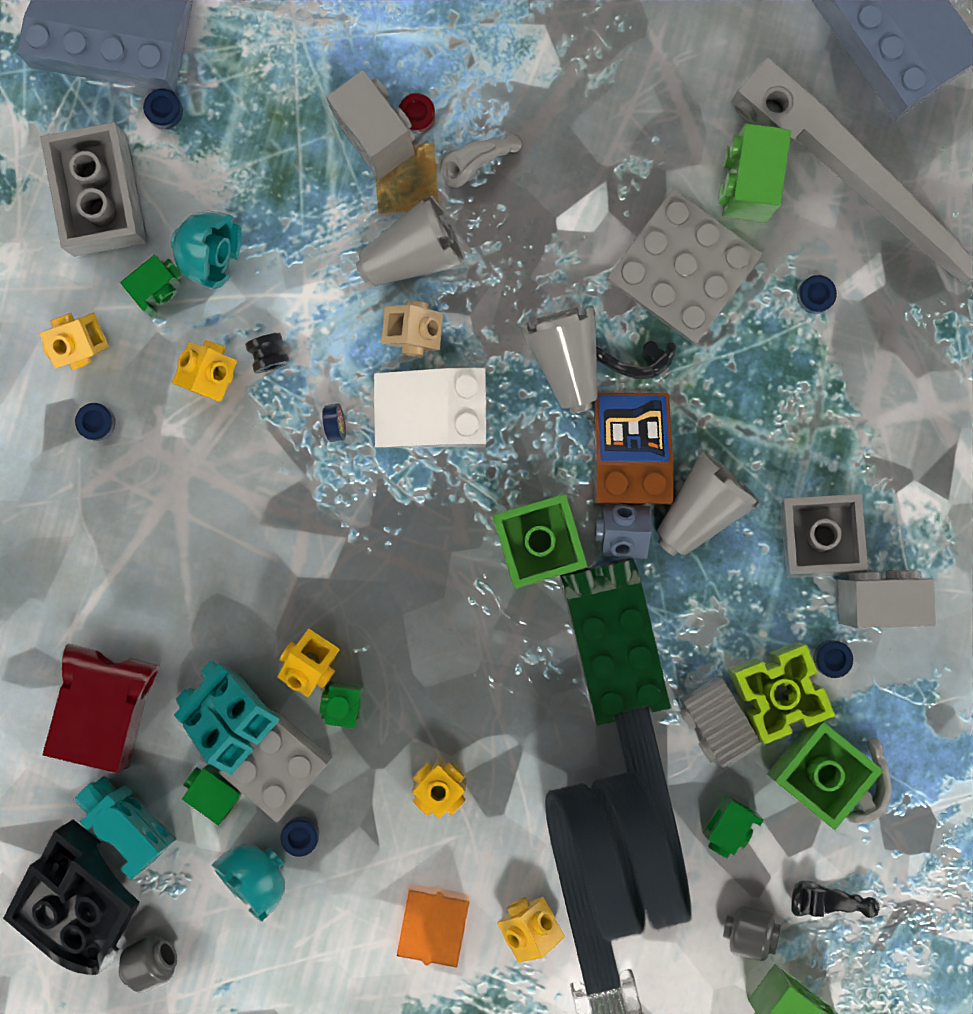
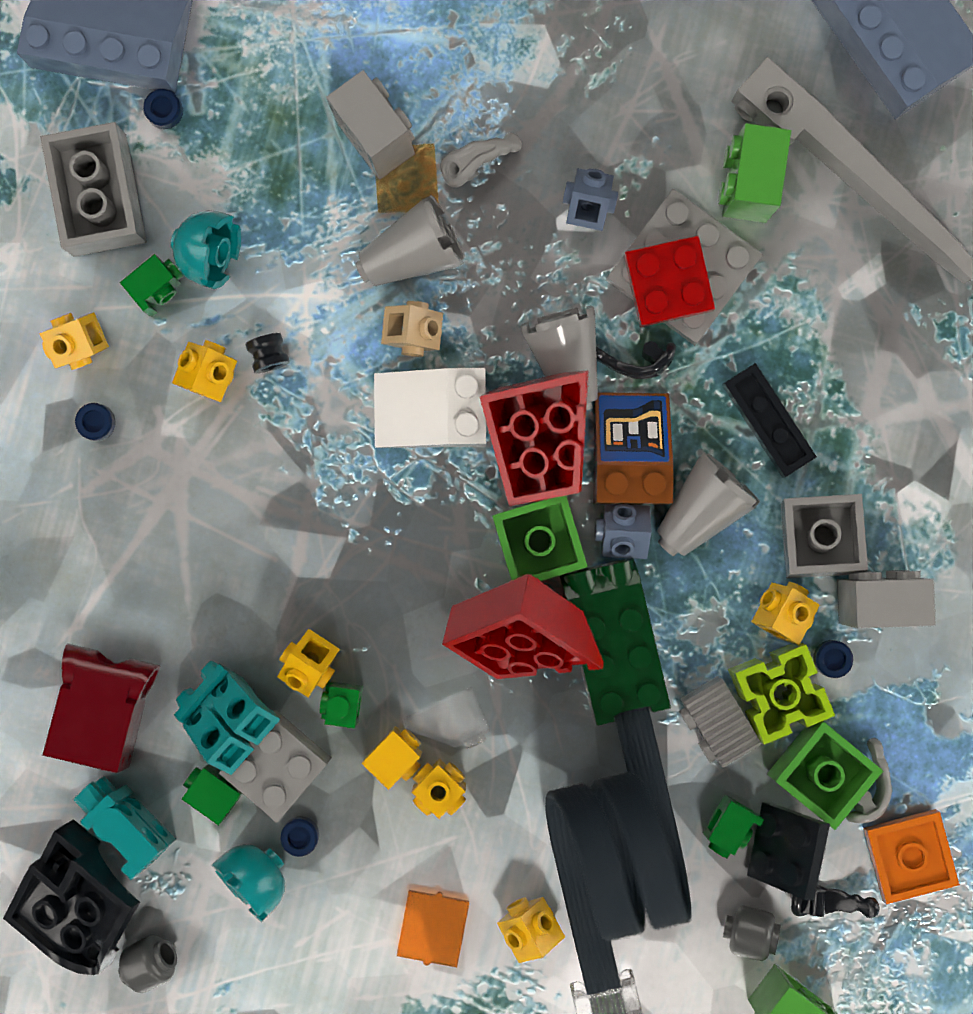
dark blue tile [322,403,346,442] -> none
dark red tile [399,93,435,134] -> none
dark blue tile [797,275,837,314] -> none
none -> yellow brick [361,726,422,790]
none -> clear slope [402,686,490,749]
none -> red wedge [442,574,604,679]
none -> red wedge [479,370,589,506]
none -> sand blue brick [562,168,618,231]
none -> red plate [624,235,715,327]
none -> black plate [722,363,817,478]
none -> black plate [747,802,830,900]
none -> yellow brick [751,582,820,645]
none -> orange plate [863,809,959,904]

